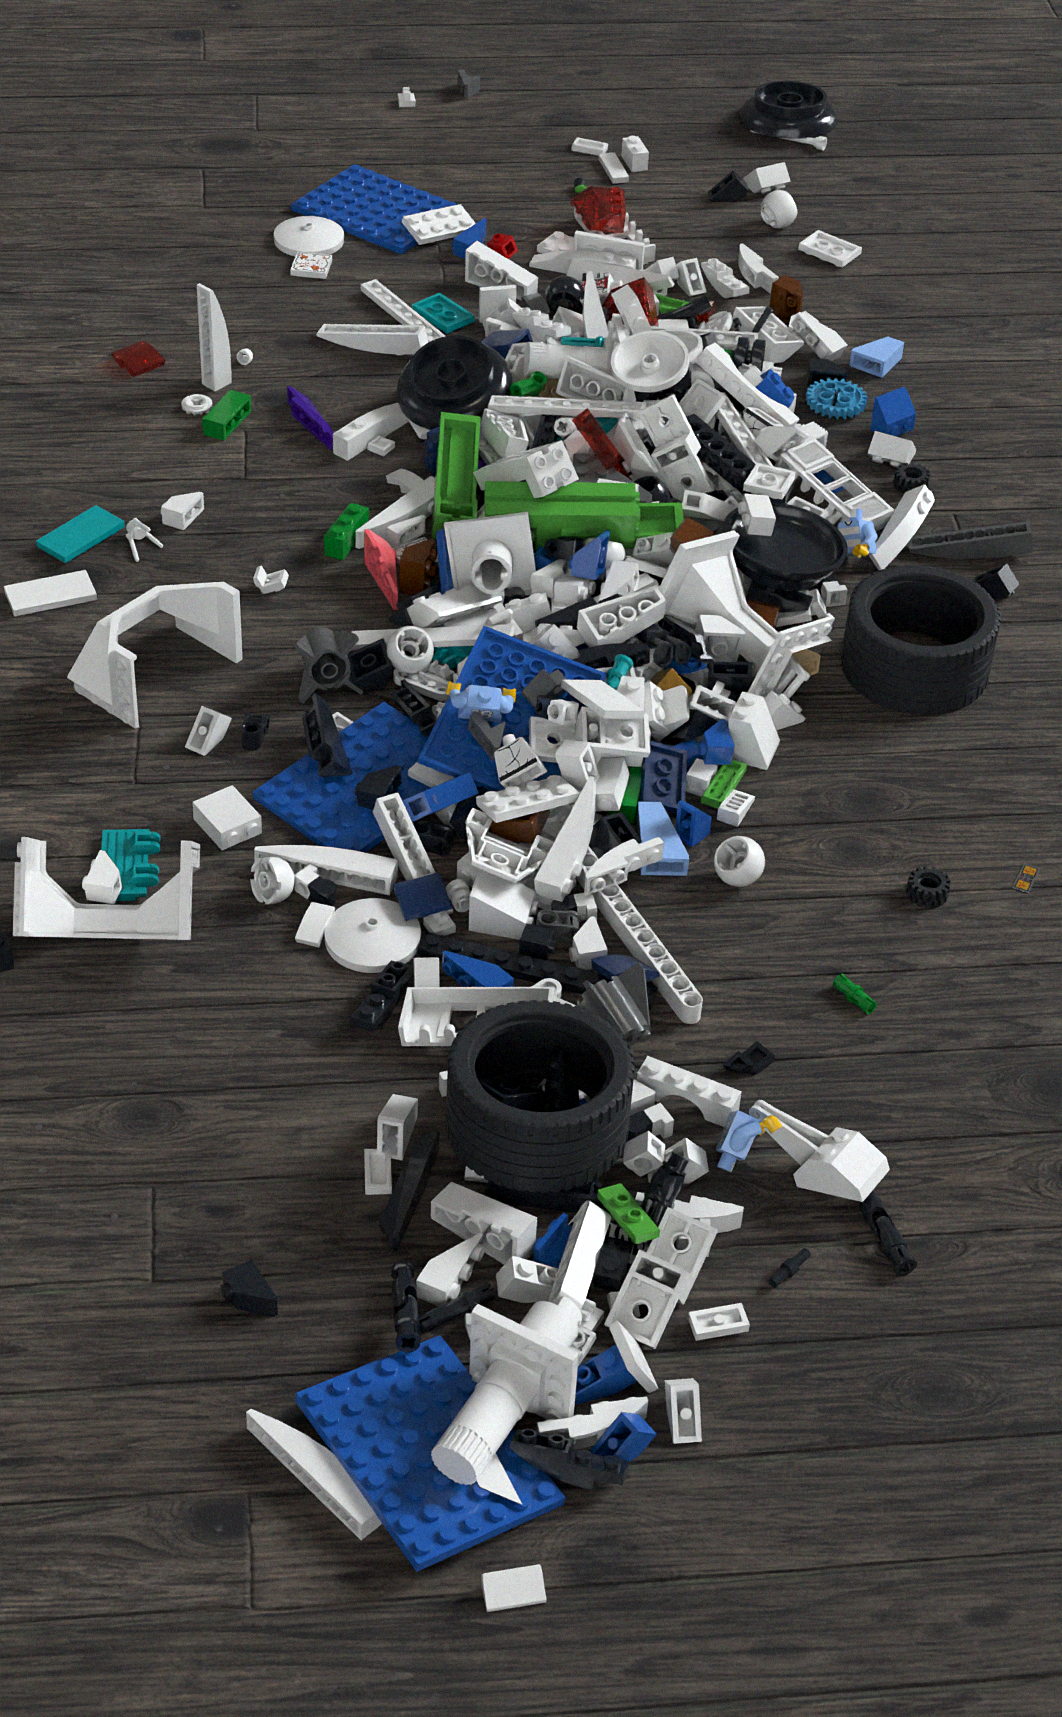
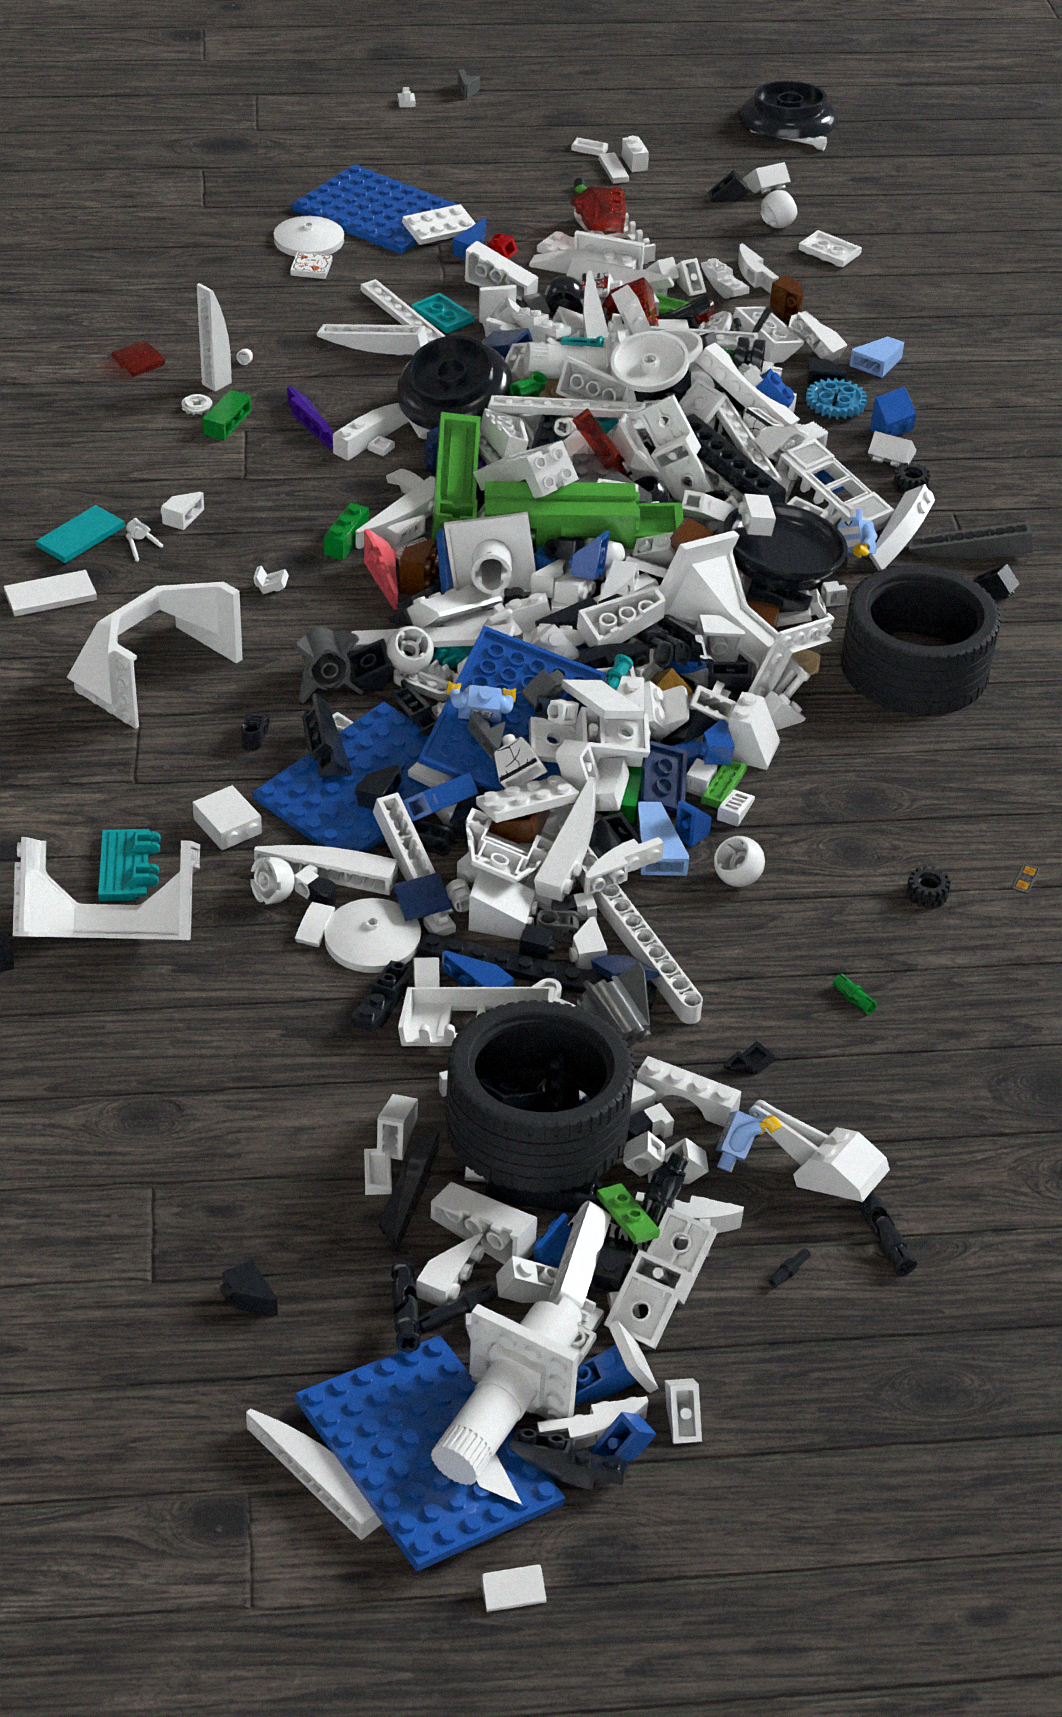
white slope [82,850,122,904] -> none
white slope [185,706,232,756] -> none
white plate [688,1303,750,1341] -> none
white plate [743,463,796,500] -> none

